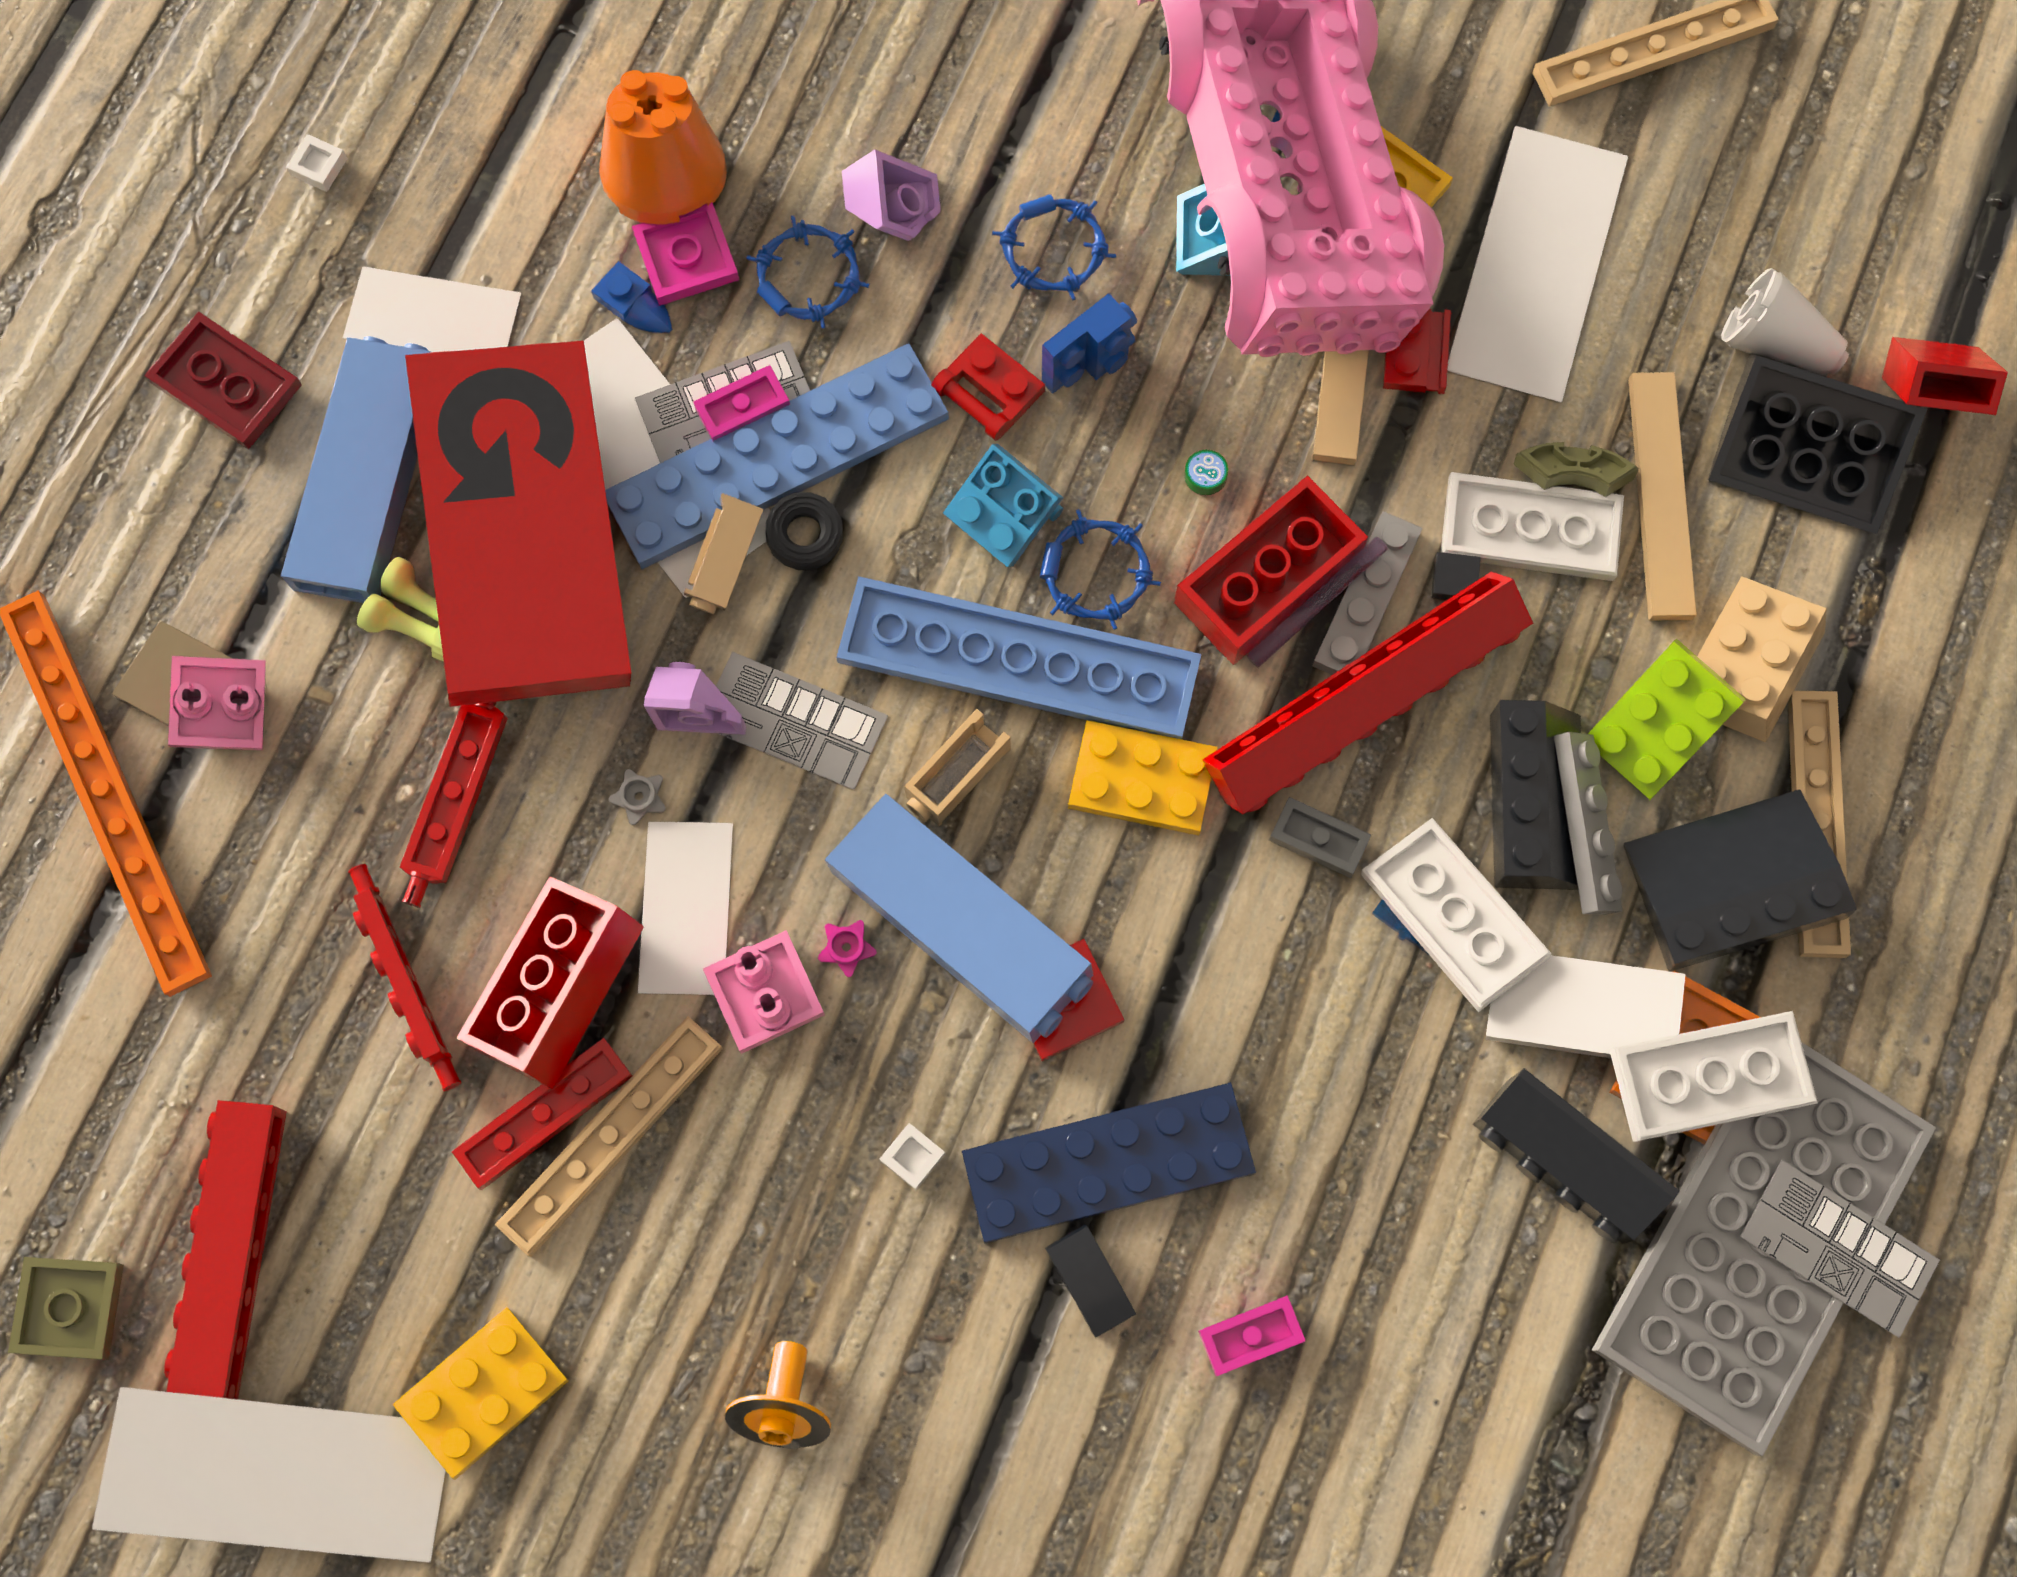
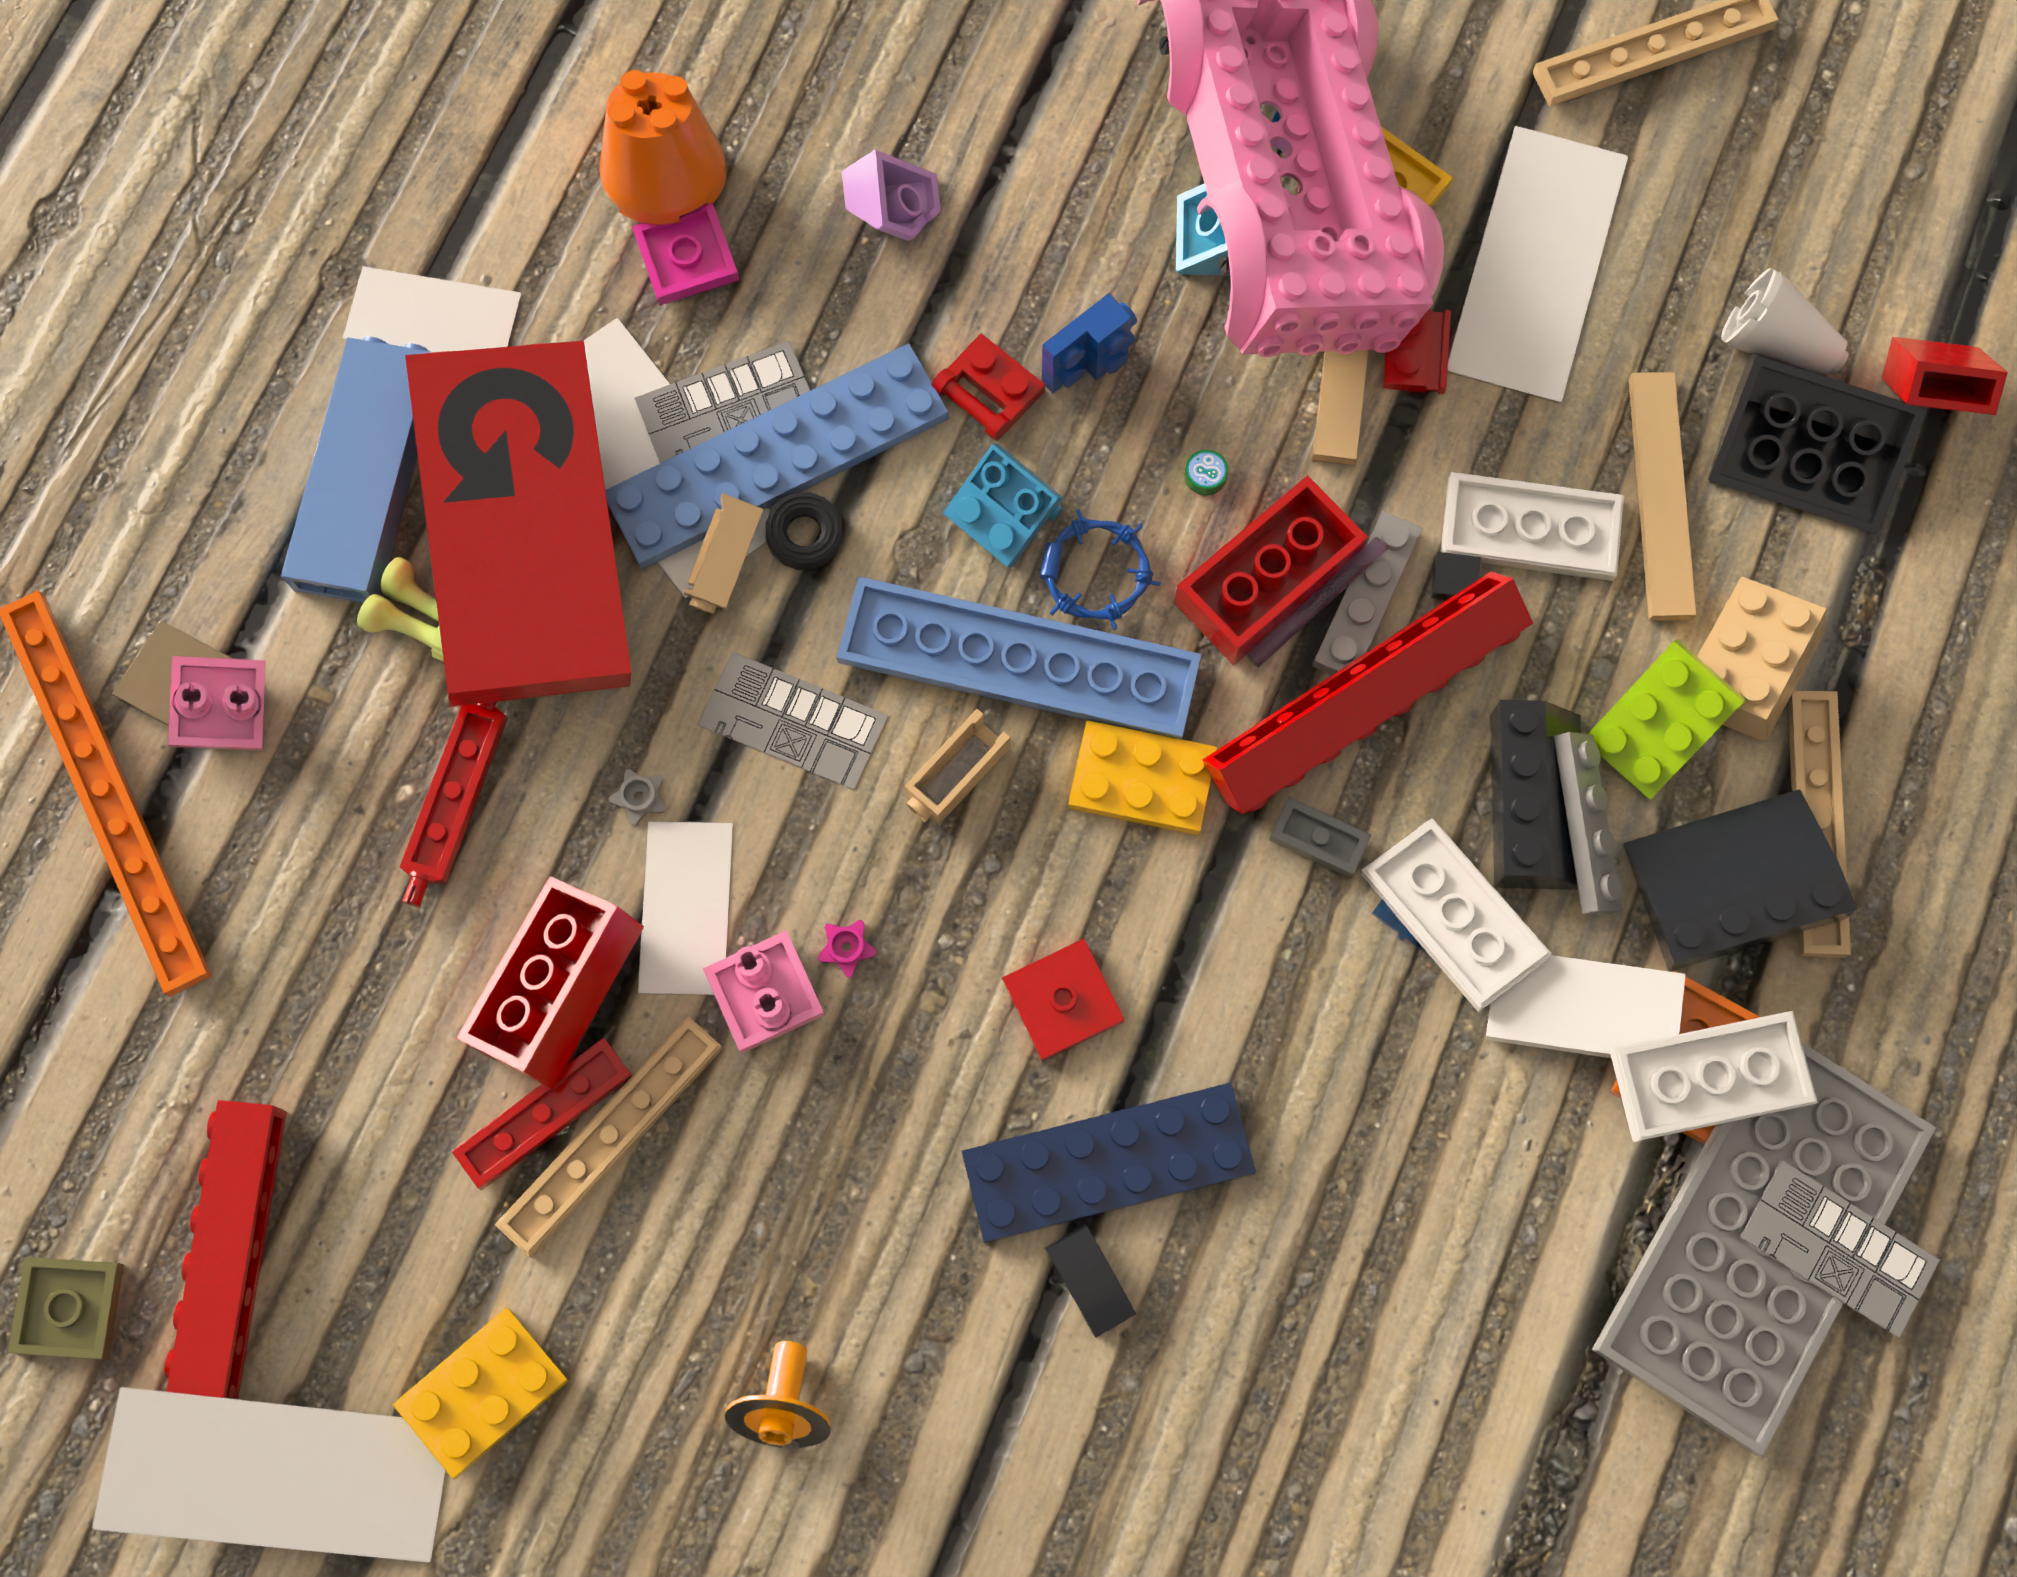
dark red plate [144,311,302,450] -> none
white plate [286,134,348,192] -> none
red plate [348,864,462,1091] -> none
blue plate [591,261,672,333] -> none
lavender slope [644,662,746,735] -> none
dark pink plate [693,365,790,441] -> none
blue piece [746,215,870,329] -> none
medium blue brick [824,793,1094,1043] -> none
white plate [879,1123,946,1190] -> none
blue piece [992,194,1116,300] -> none
dark pink plate [1198,1296,1306,1376] -> none
black slope [1473,1068,1680,1244] -> none
olive tile [1514,442,1639,497] -> none

